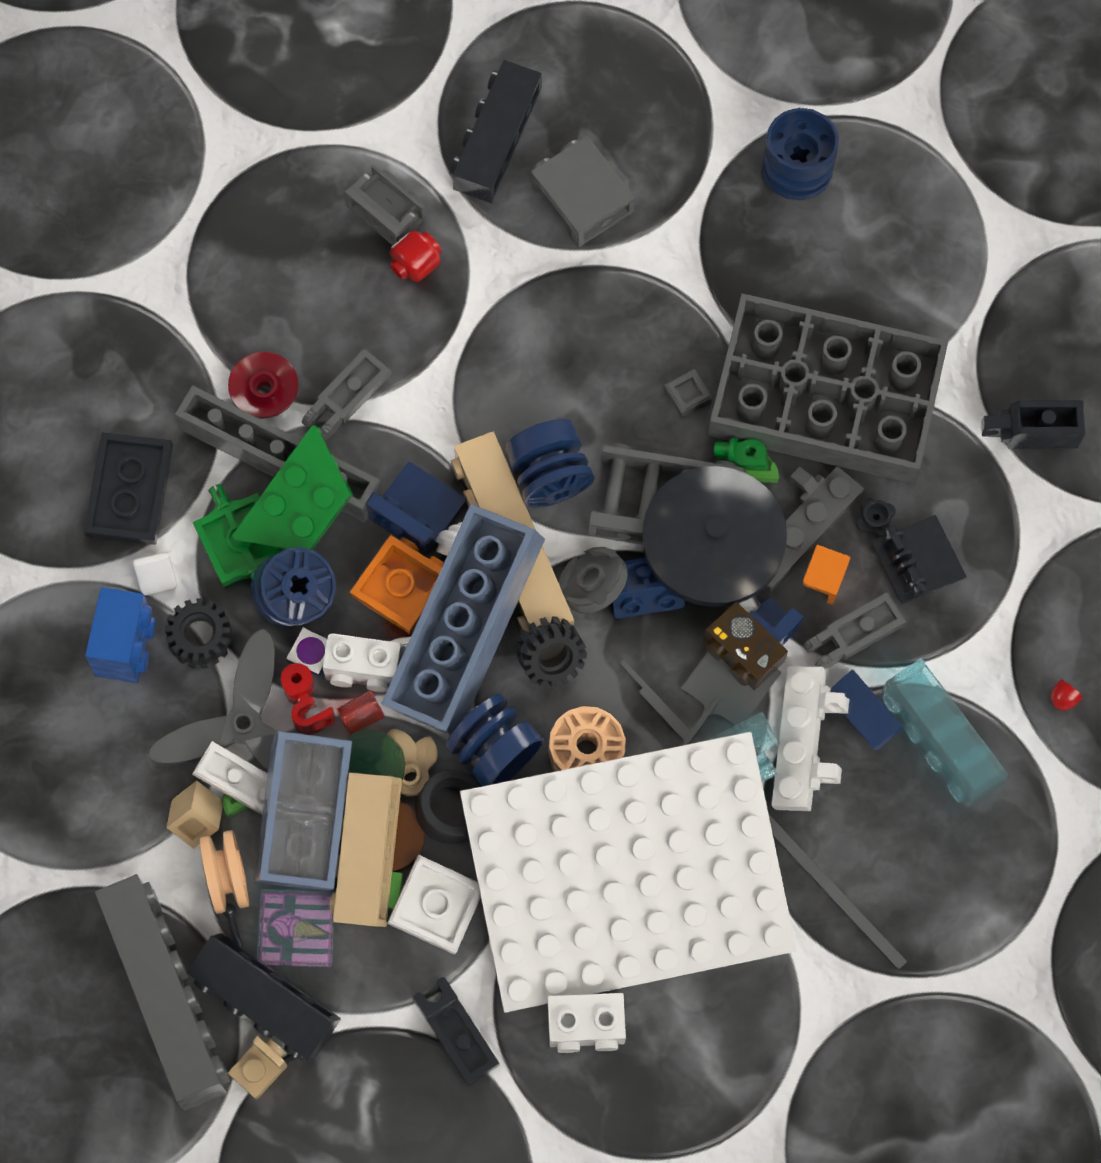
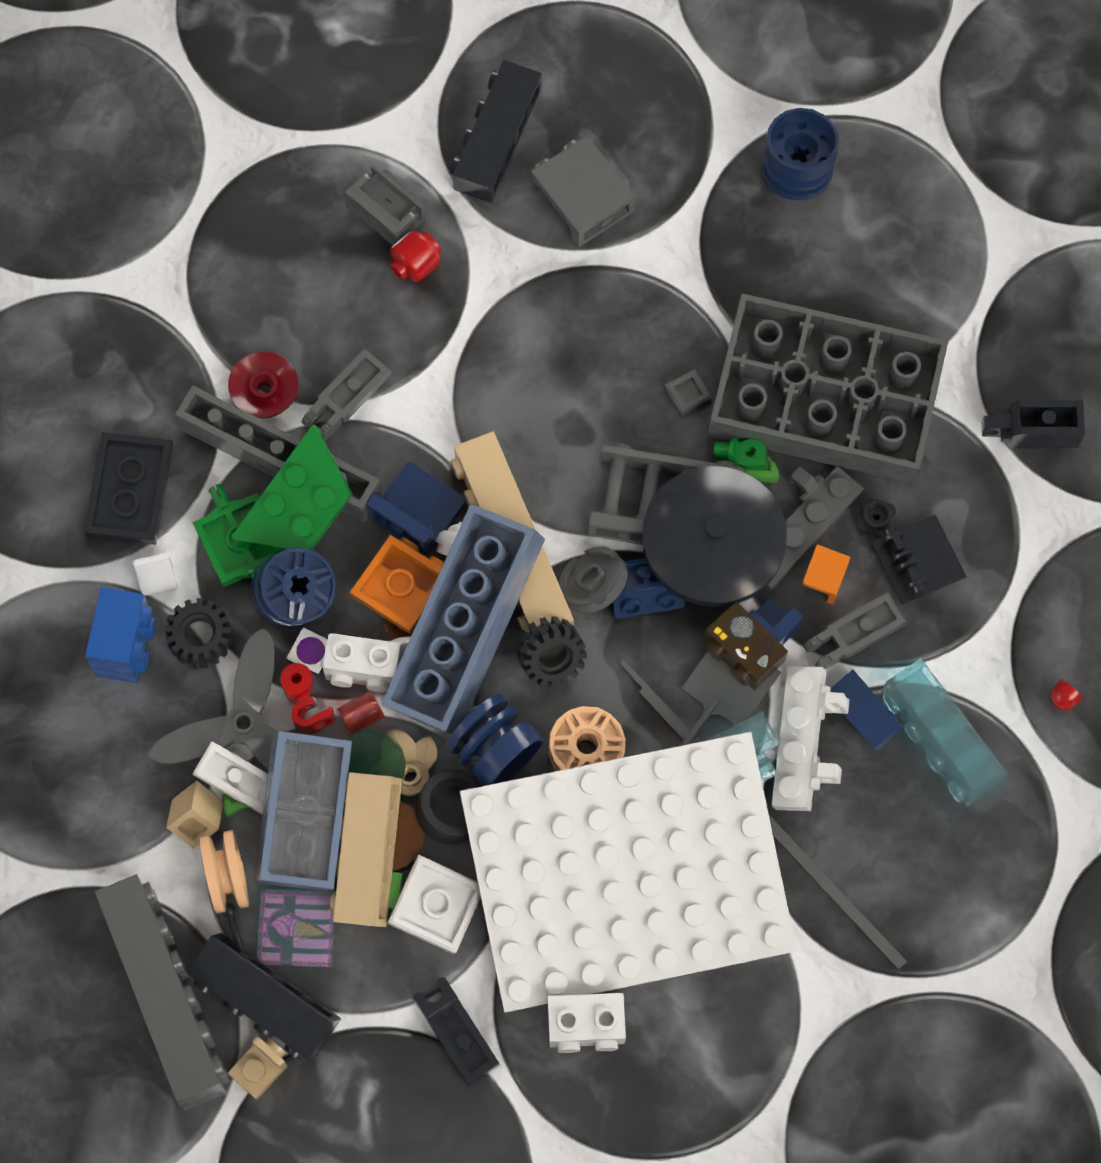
dark blue wheel [504,419,595,508] -> none

